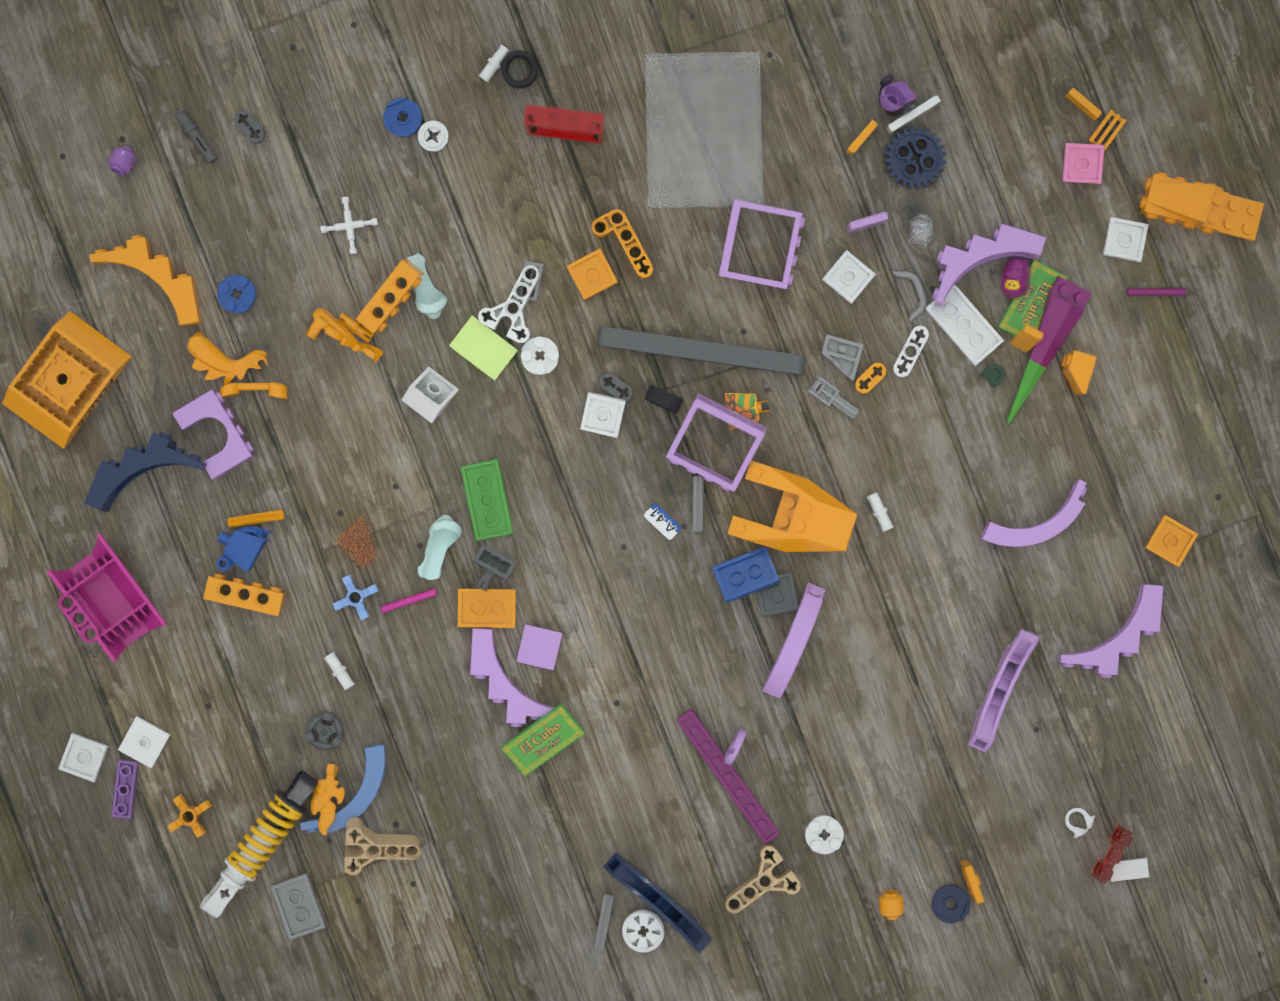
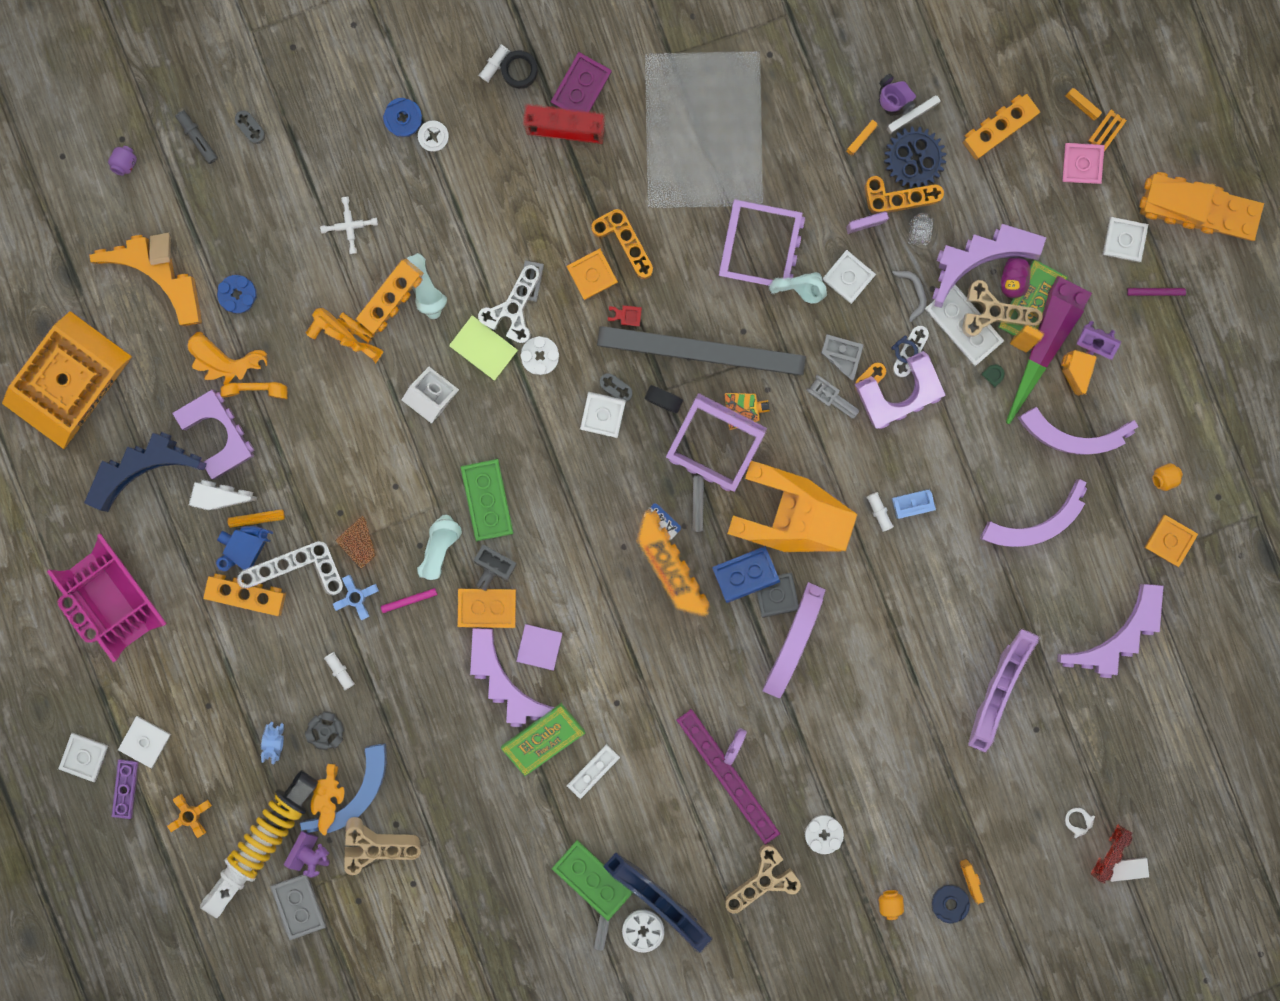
none -> tan tile [149,233,171,265]
none -> white slope [189,480,257,510]
none -> white beam [237,541,343,595]
none -> light blue pin [261,722,284,764]
none -> medium lavender piece [284,831,330,877]
none -> magenta plate [551,52,612,112]
none -> bright green tile [552,840,633,921]
none -> white tile [567,744,620,799]
none -> red plate [607,305,642,327]
none -> light orange slope [638,509,709,616]
none -> light aqua hair [769,272,827,303]
none -> lavender arch [854,351,946,429]
none -> light orange beam [865,176,944,214]
none -> dark blue piece [891,335,918,363]
none -> light blue hinge [892,489,936,519]
none -> light orange brick [962,94,1040,160]
none -> tan beam [962,280,1042,337]
none -> lavender arch [1017,407,1138,455]
none -> medium lavender piece [1077,321,1121,360]
none -> light orange head [1152,463,1183,491]

